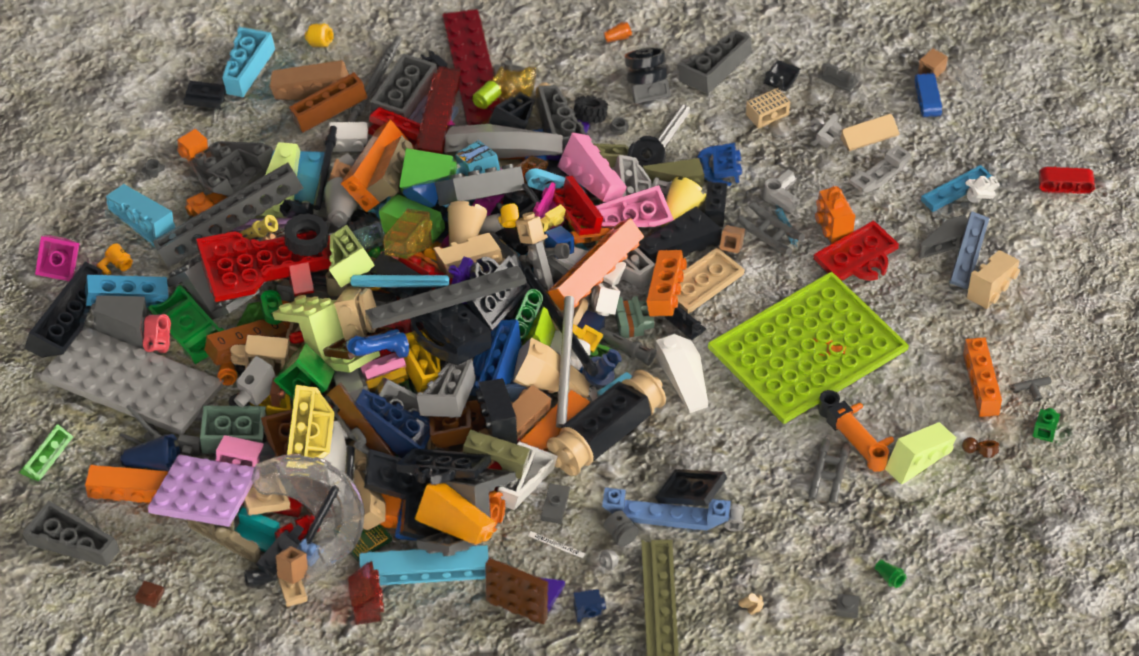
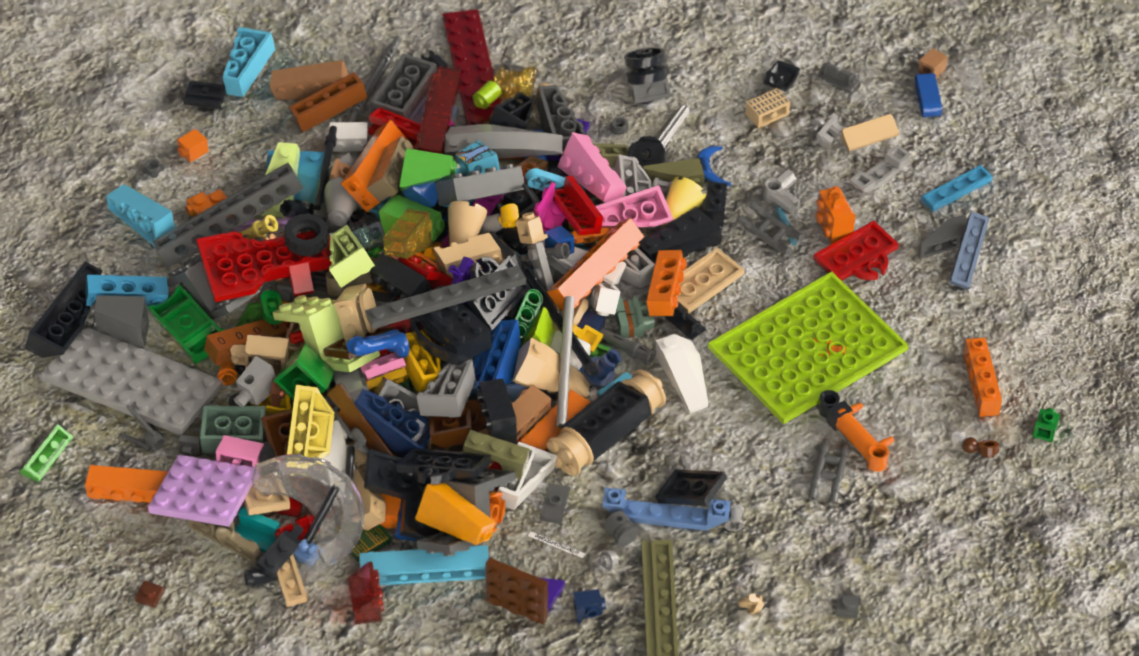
dark grey wedge [22,501,120,567] -> none
dark pink slope [35,235,79,281] -> none
light orange piece [96,243,133,275] -> none
dark blue cone [120,434,181,471] -> none
coral piece [143,314,171,353] -> none
dark grey wedge [189,141,273,196] -> none
medium nougat brick [276,546,308,584] -> none
yellow head [305,23,333,47] -> none
medium azure axle [351,275,449,287] -> none
light yellow plate [540,205,566,233] -> none
black tyre [573,95,608,124] -> none
orange cone [604,22,632,43] -> none
dark grey wedge [677,30,752,94] -> none
blue bracket [712,143,742,183] -> none
medium nougat brick [719,225,745,253] -> none
green cone [875,559,906,588] -> none
yellowish green wedge [885,422,956,485] -> none
white hips [965,176,1000,203] -> none
tan wedge [967,250,1020,309] -> none
dark grey piece [1011,376,1052,401] -> none
red beam [1038,167,1095,194] -> none

